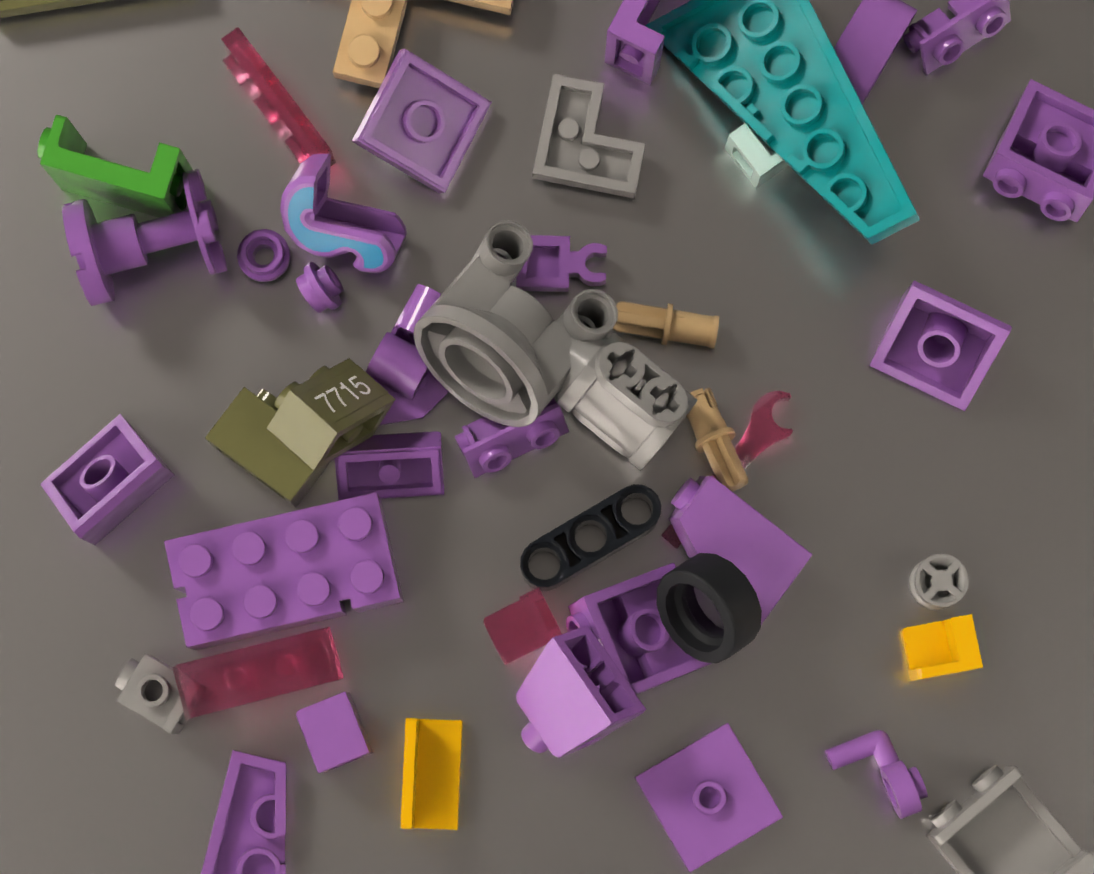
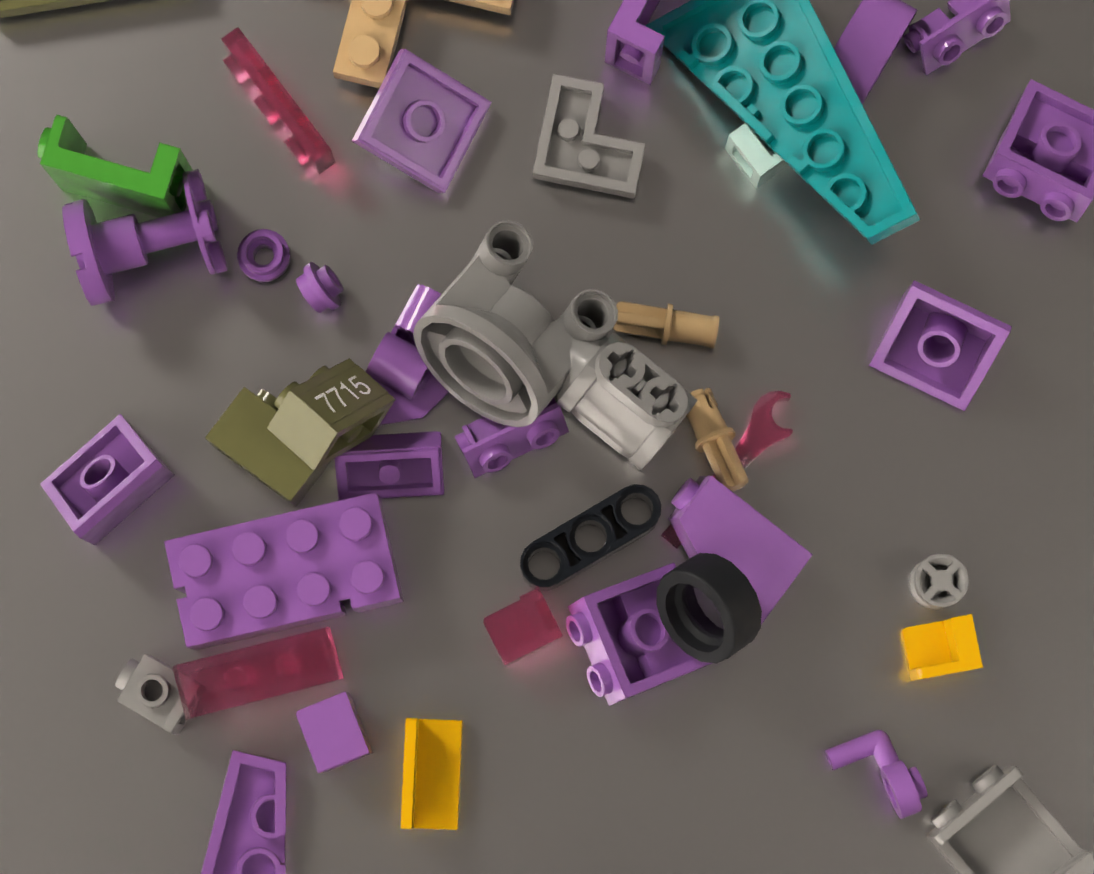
medium lavender animal [280,154,407,273] -> none
medium lavender plate [516,235,607,292] -> none
medium lavender torso [516,625,646,758] -> none
medium lavender plate [634,723,783,872] -> none

